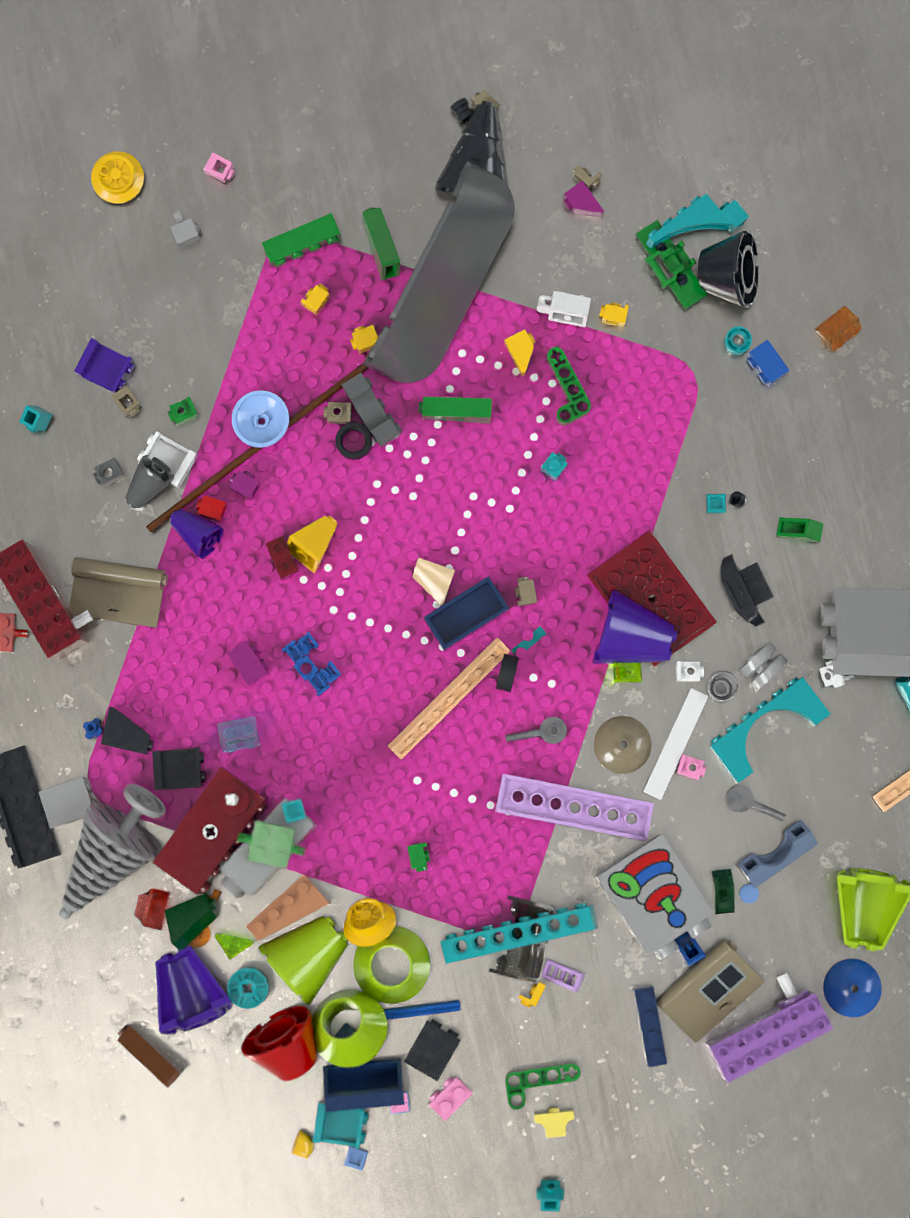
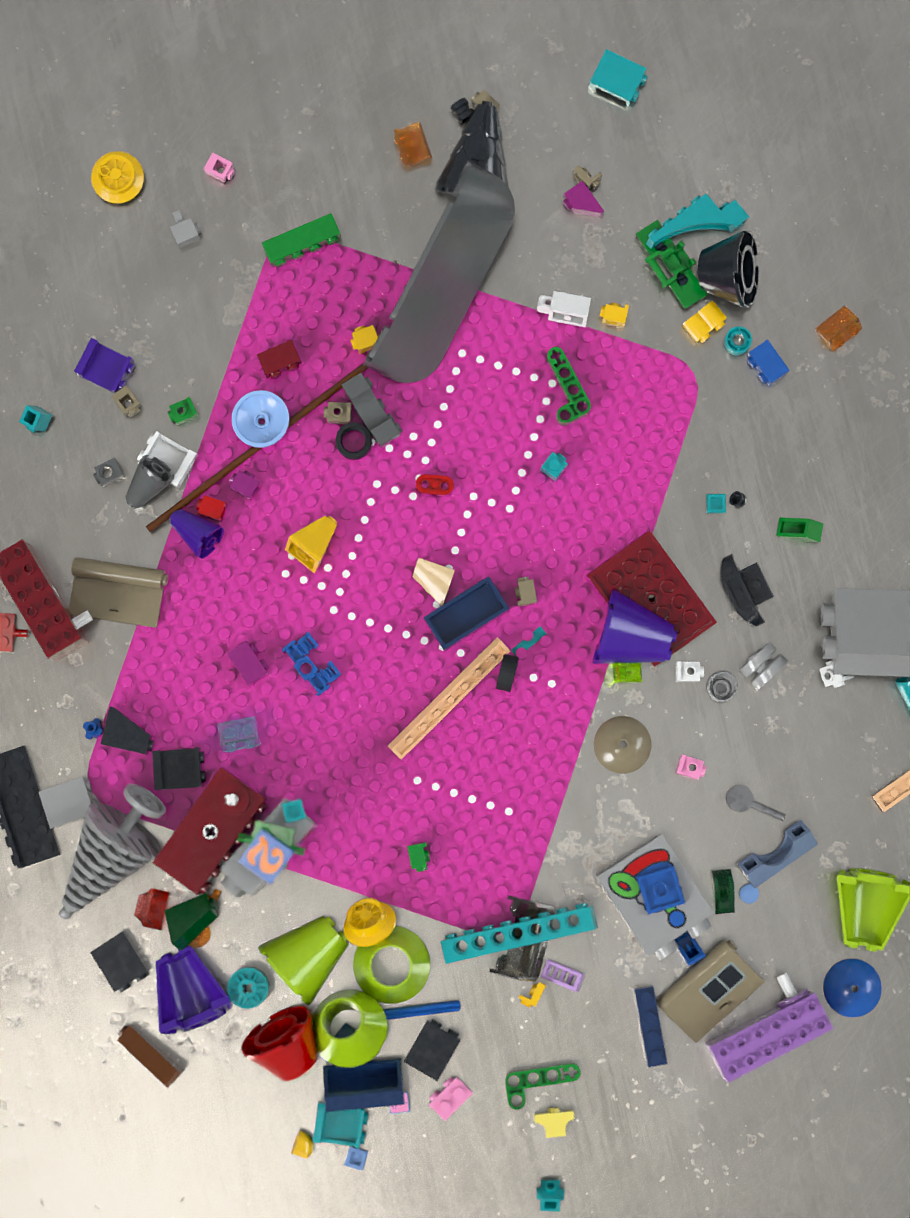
clear neon green slope [215,933,255,960] -> none
nougat wedge [245,874,330,941] -> none
dark red bracket [265,536,298,581] -> none
yellow brick [300,283,330,315] -> none
green slope [362,207,400,281] -> none
green slope [418,397,492,424] -> none
lavender plate [495,774,654,841] -> none
yellow slope [504,329,535,376] -> none
flat silver piece [505,717,567,744] -> none
white slope [643,688,708,800] -> none
teal arch [709,677,831,784] -> none
none -> black brick [90,931,149,993]
none -> tile [238,828,295,885]
none -> dark red brick [257,340,302,379]
none -> clear orange bracket [394,122,432,167]
none -> red plate [416,474,454,496]
none -> teal panel [589,49,648,106]
none -> blue tile [636,866,685,915]
none -> yellow brick [682,300,727,343]

